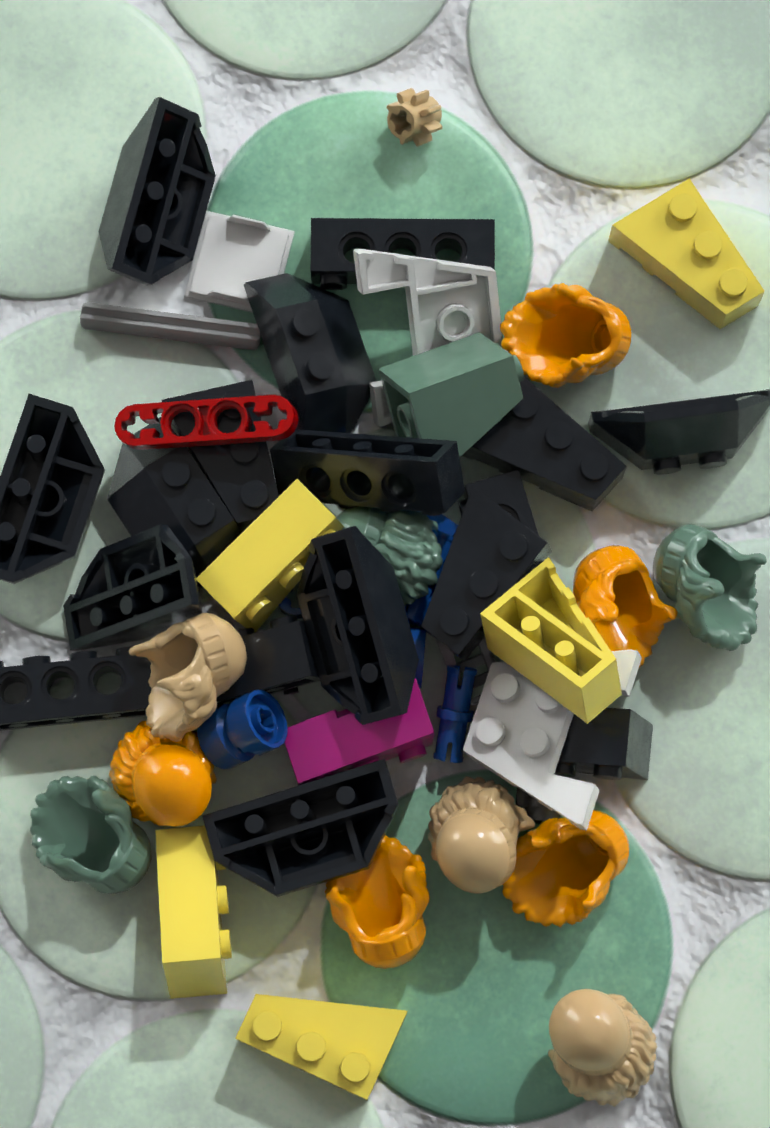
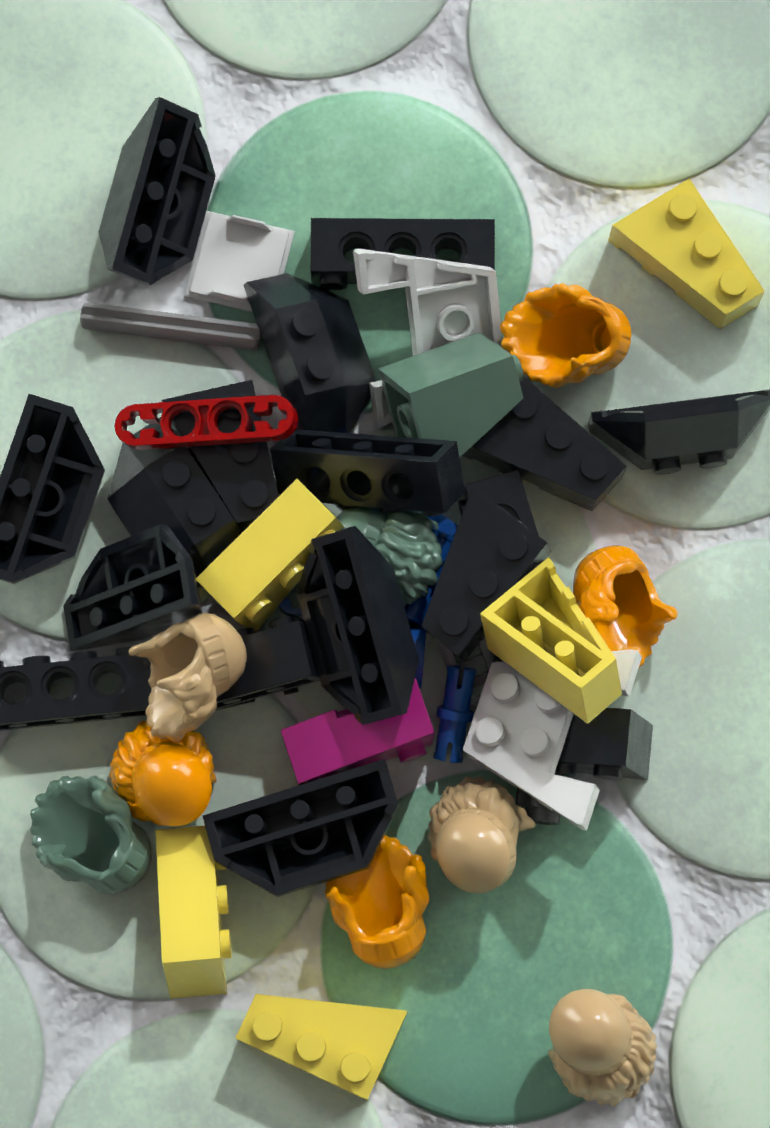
blue wheel [197,690,288,770] -> none
tan gear [386,88,443,146] -> none
light orange hair [502,810,630,928] -> none
sand green hair [653,524,767,651] -> none

